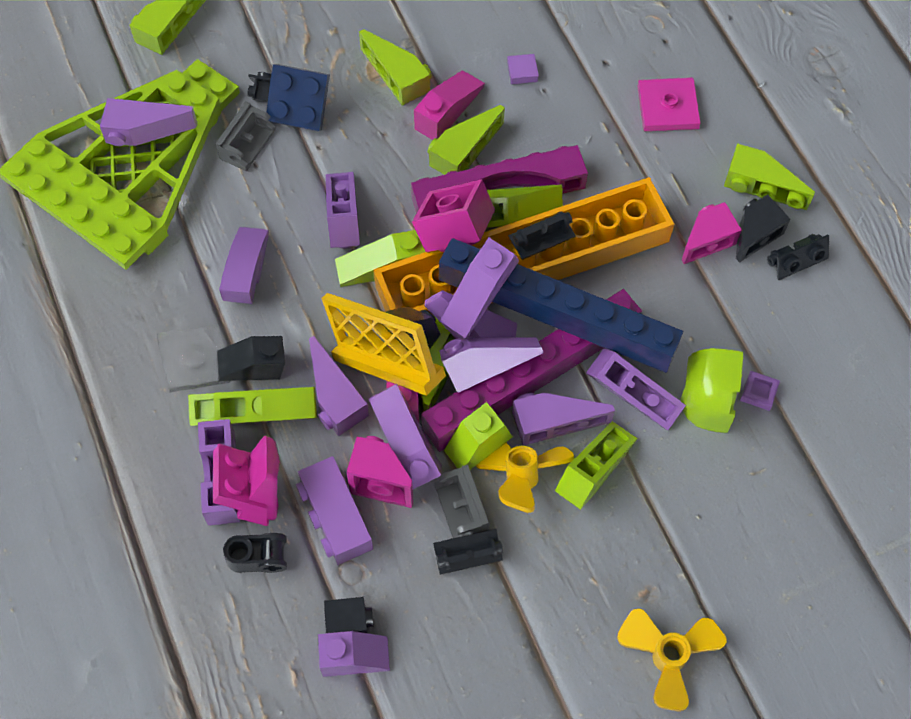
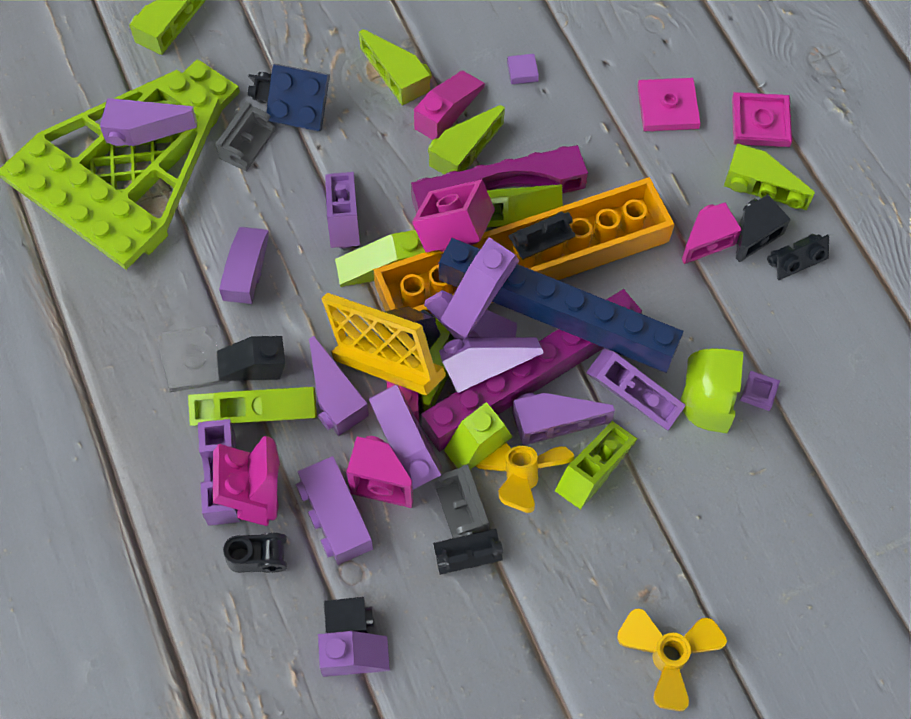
none -> dark pink plate [732,92,792,147]

